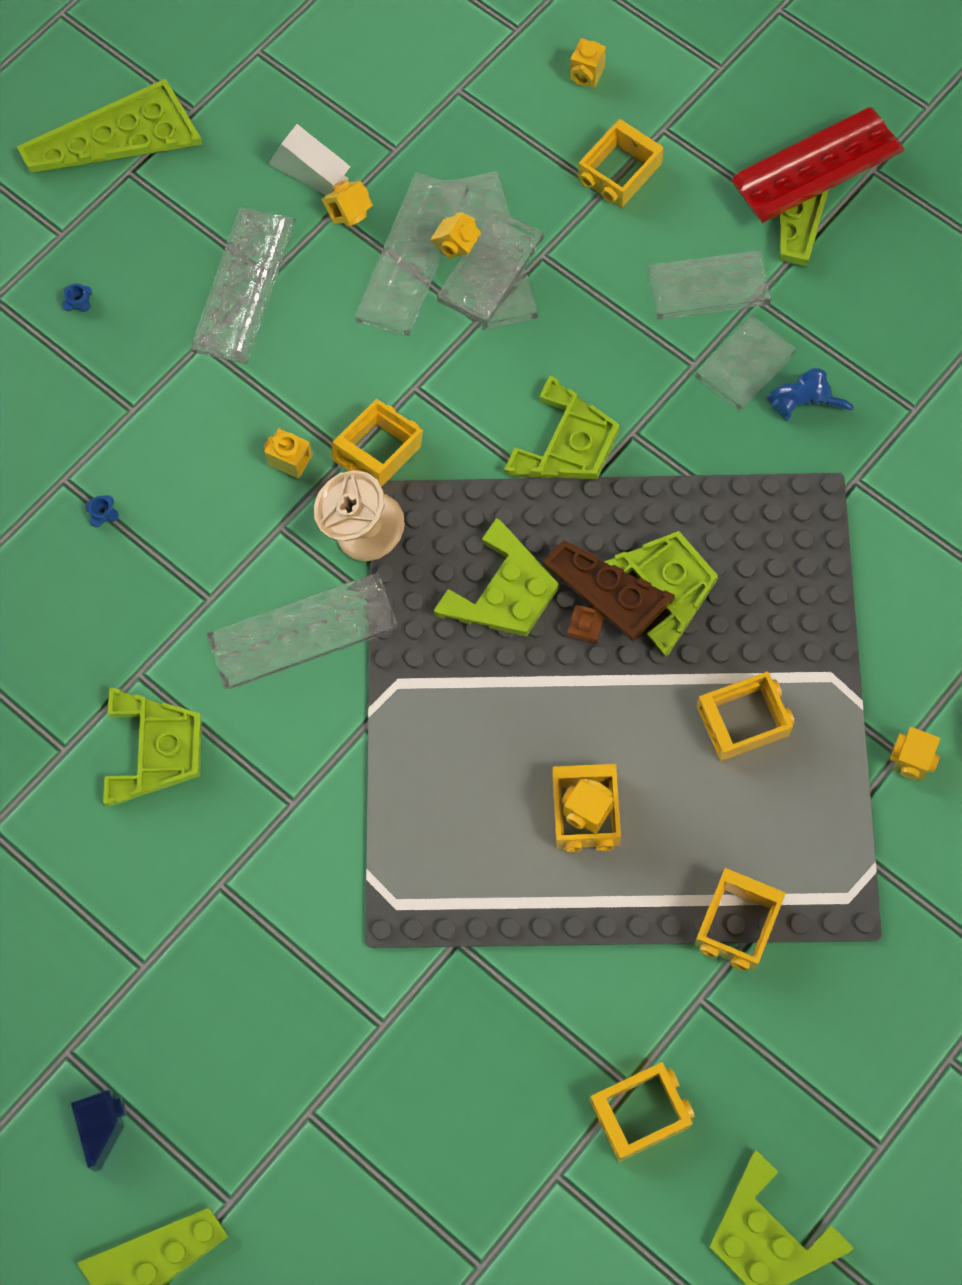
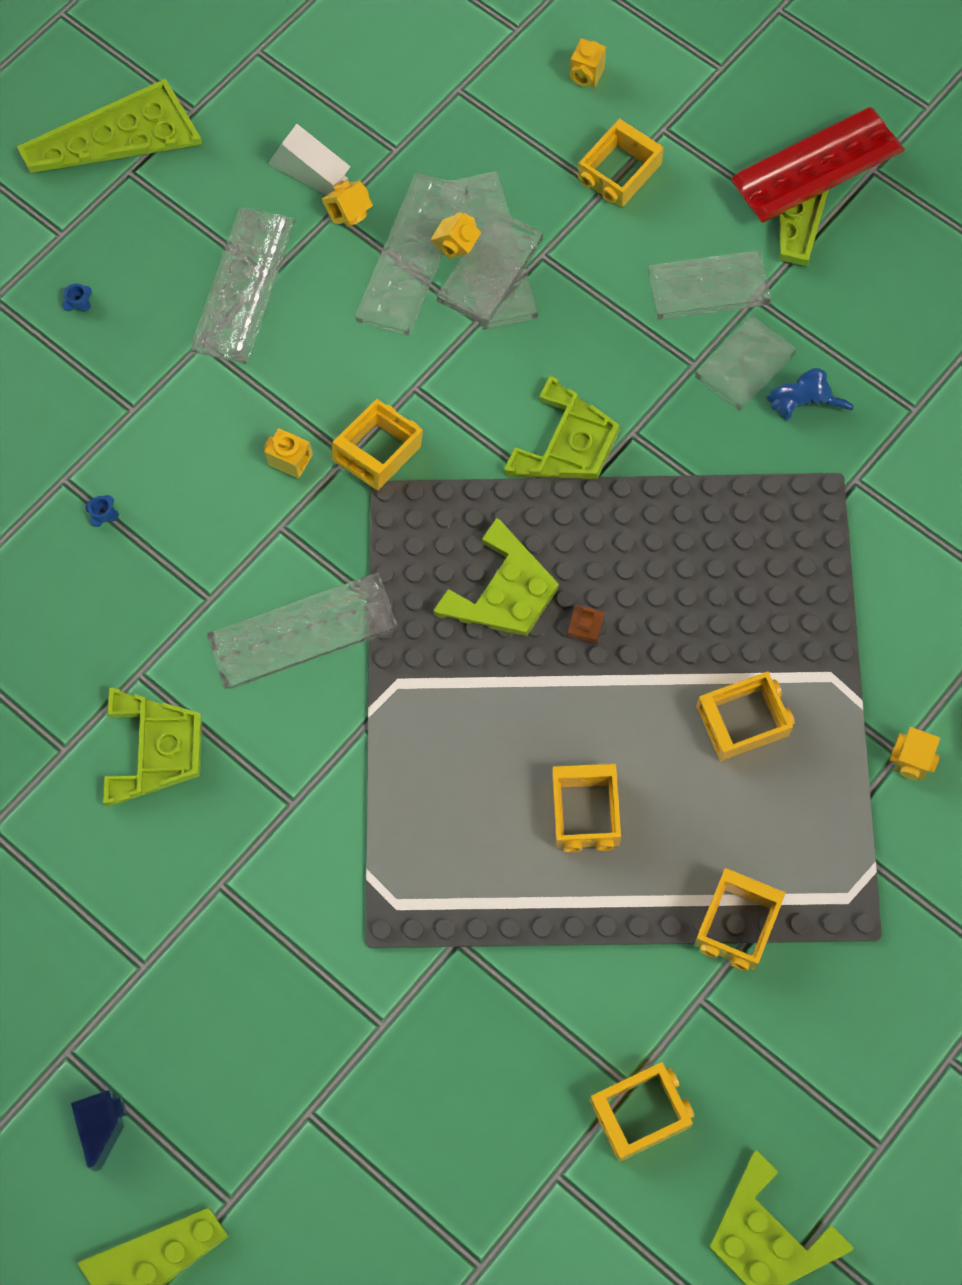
tan piece [314,470,405,562] -> none
reddish brown wing [543,540,675,642] -> none
yellow brick [561,779,614,834] -> none
lime wing [604,531,718,657] -> none

